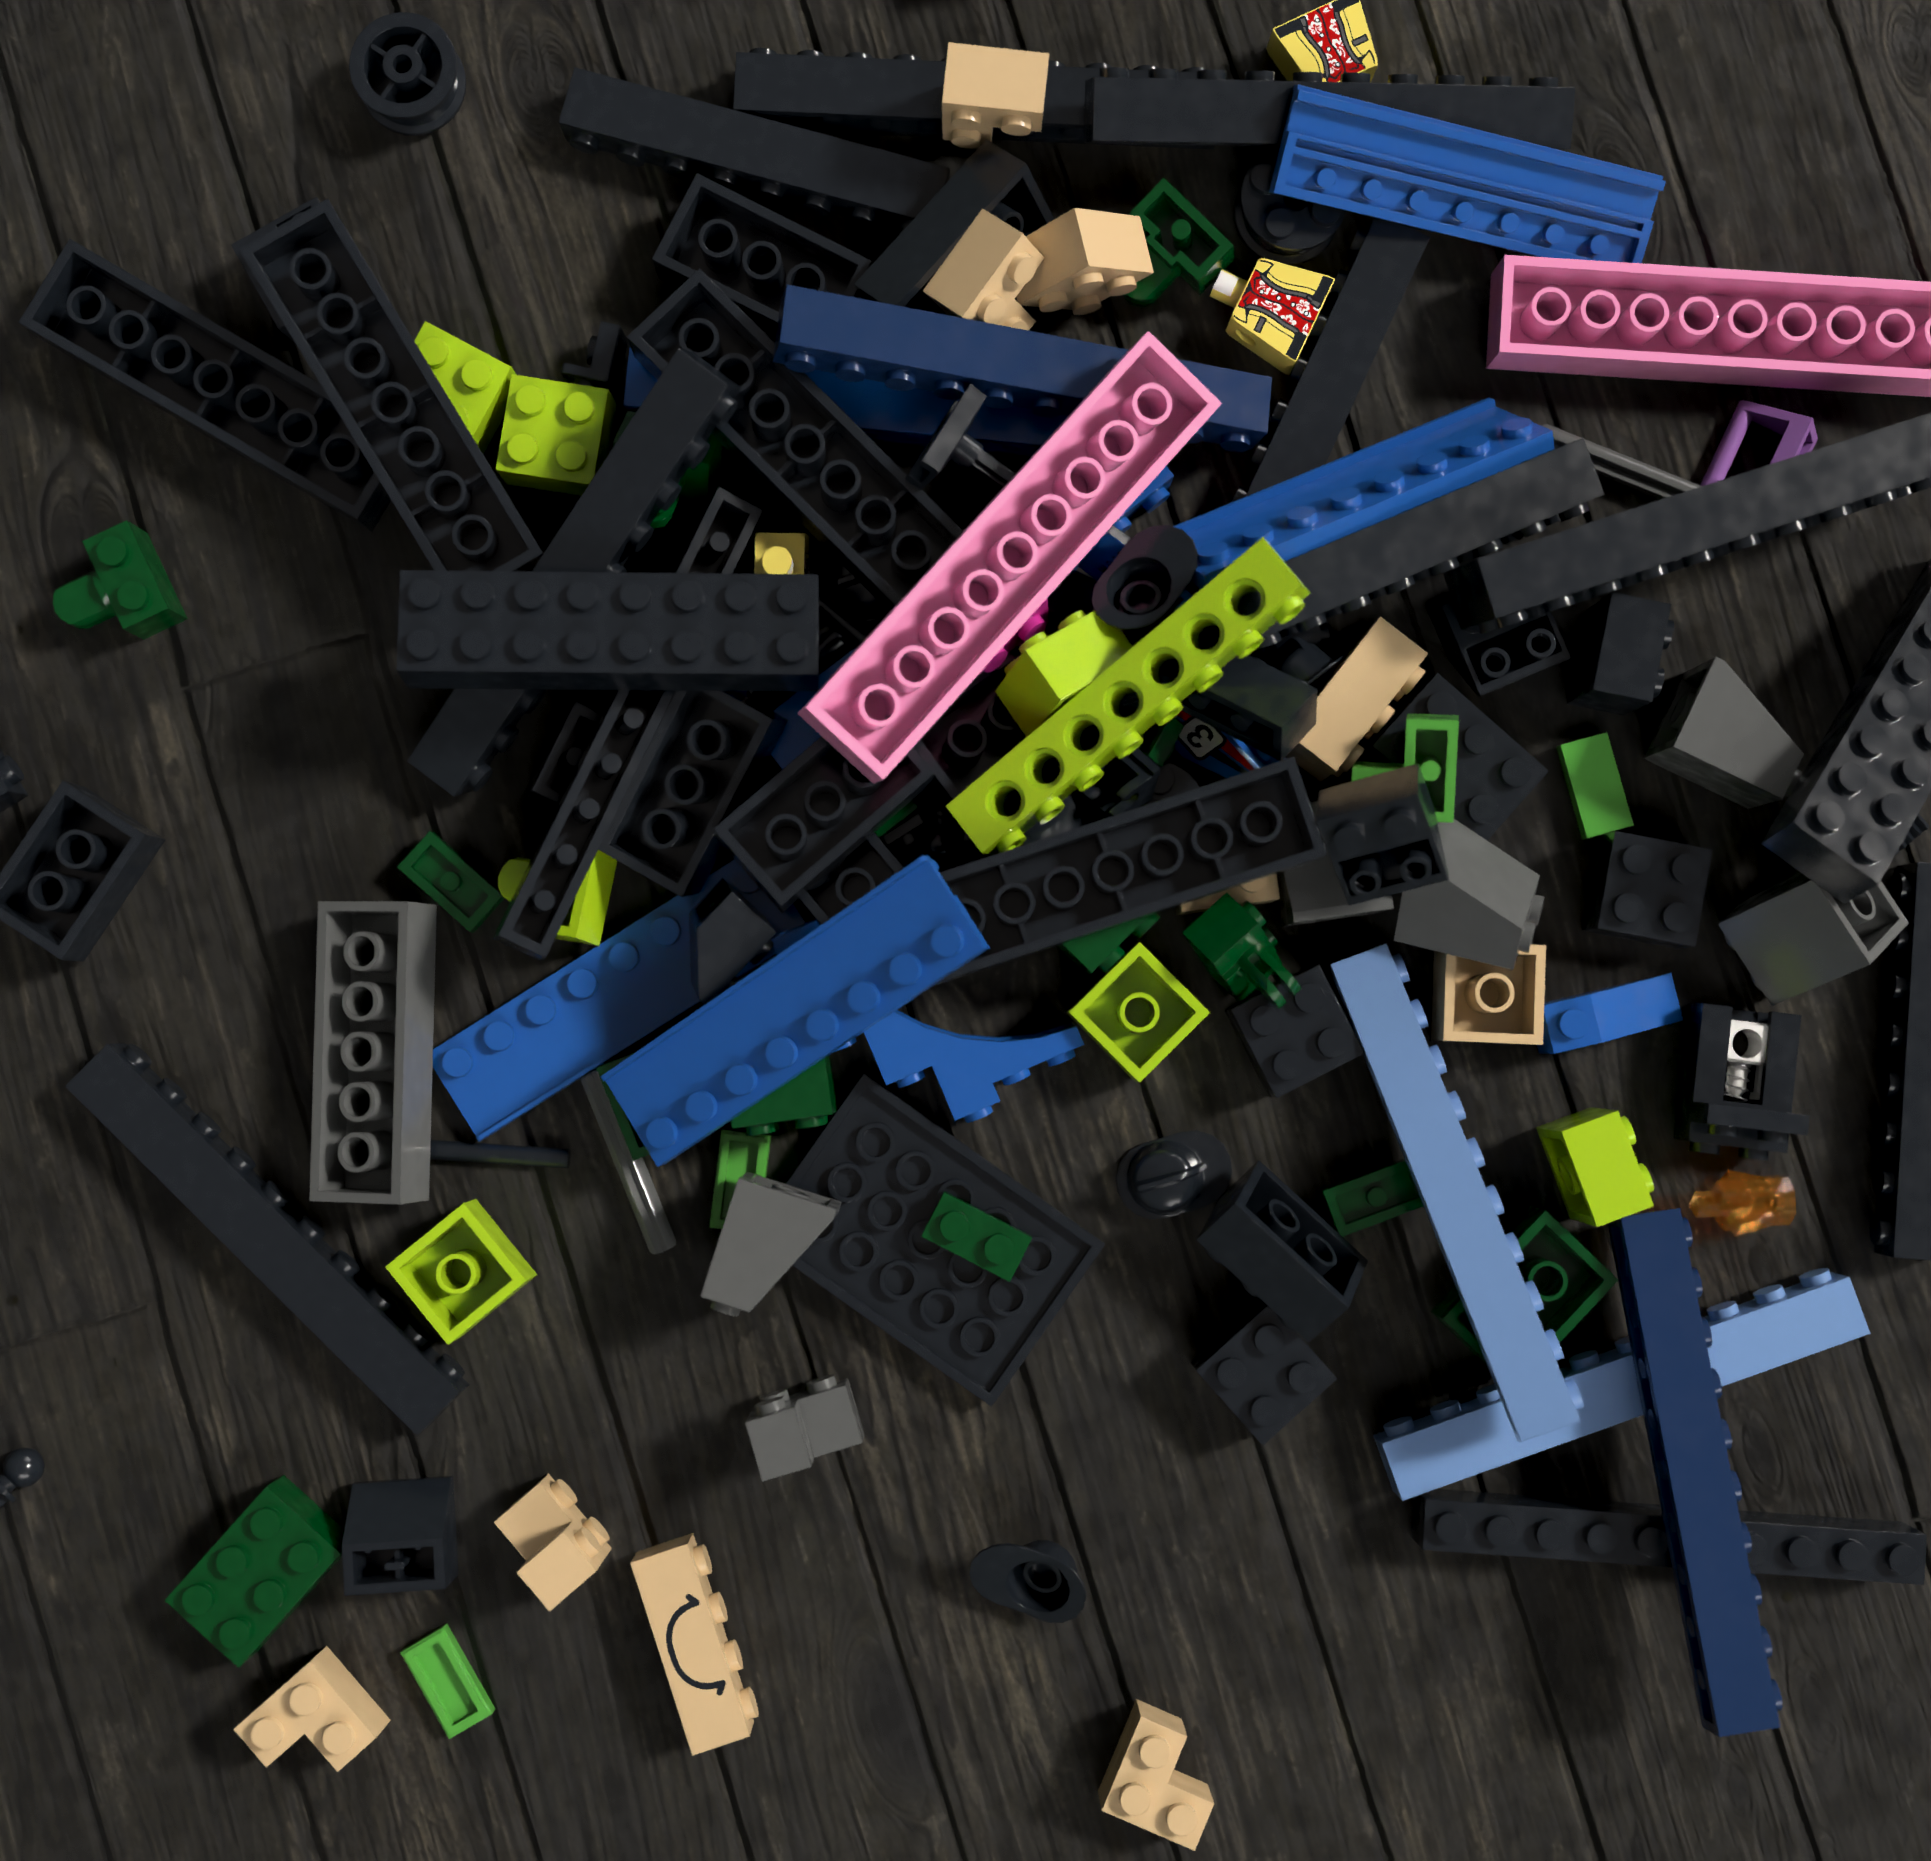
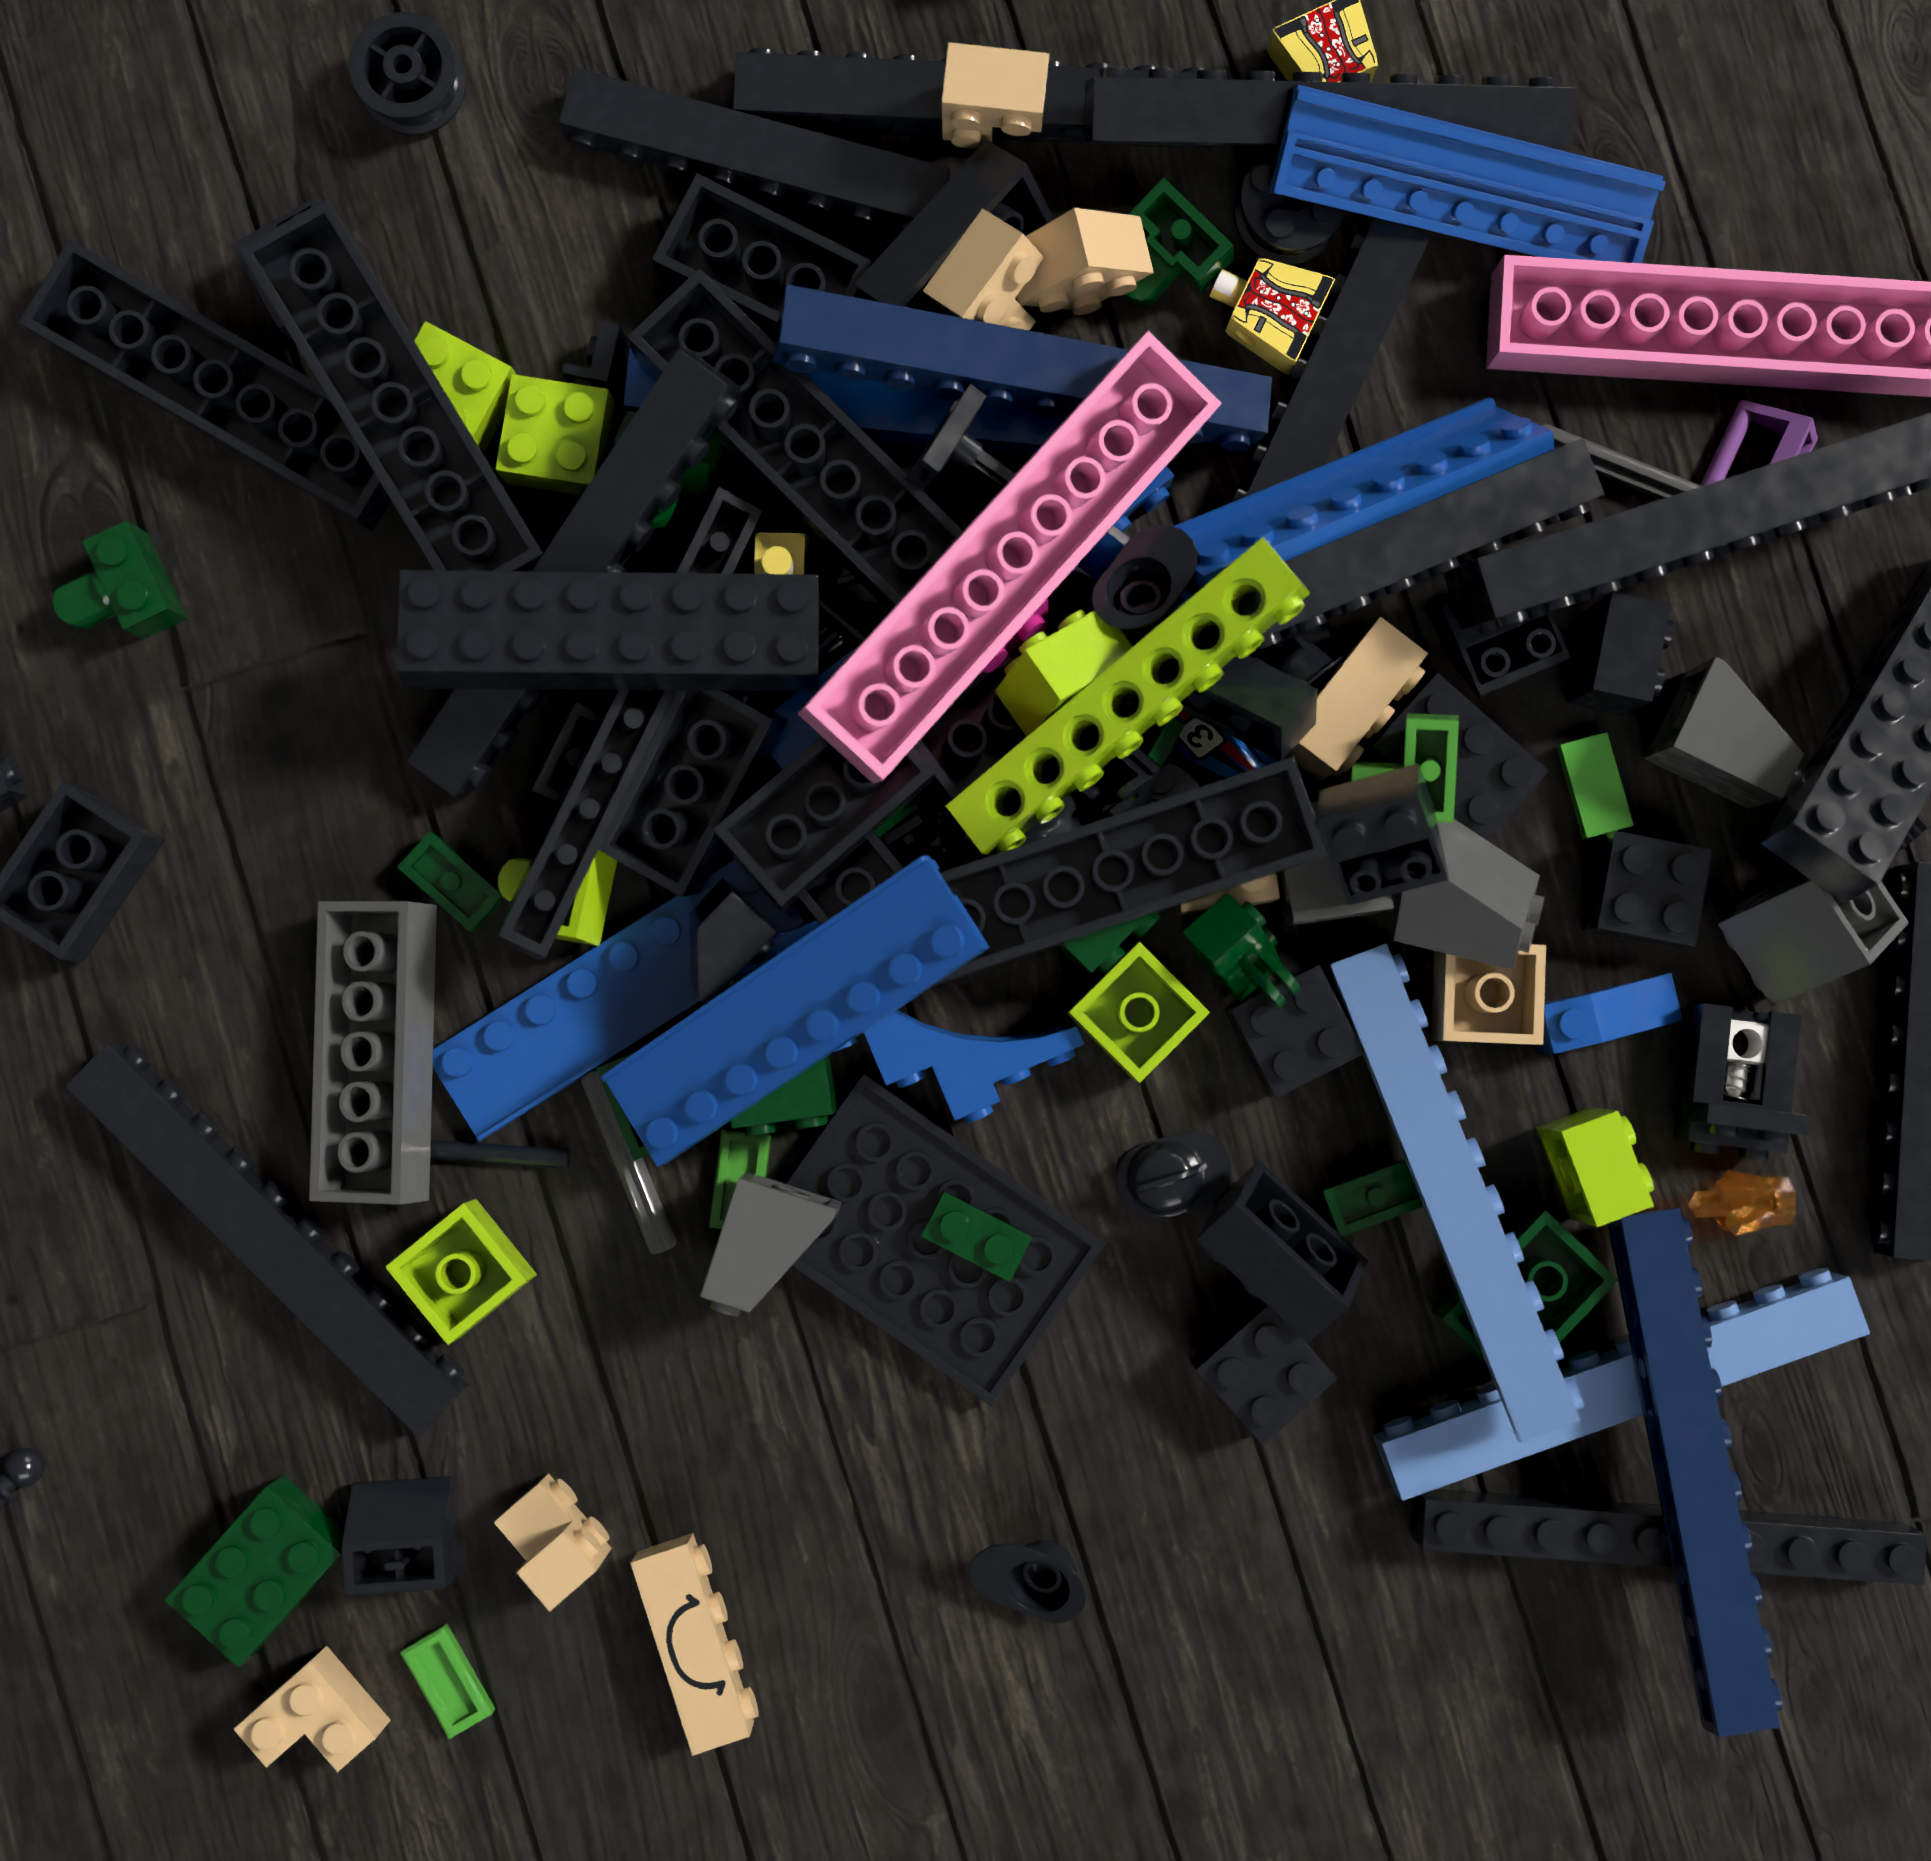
dark grey brick [745,1374,865,1482] -> none
tan brick [1098,1699,1214,1851] -> none

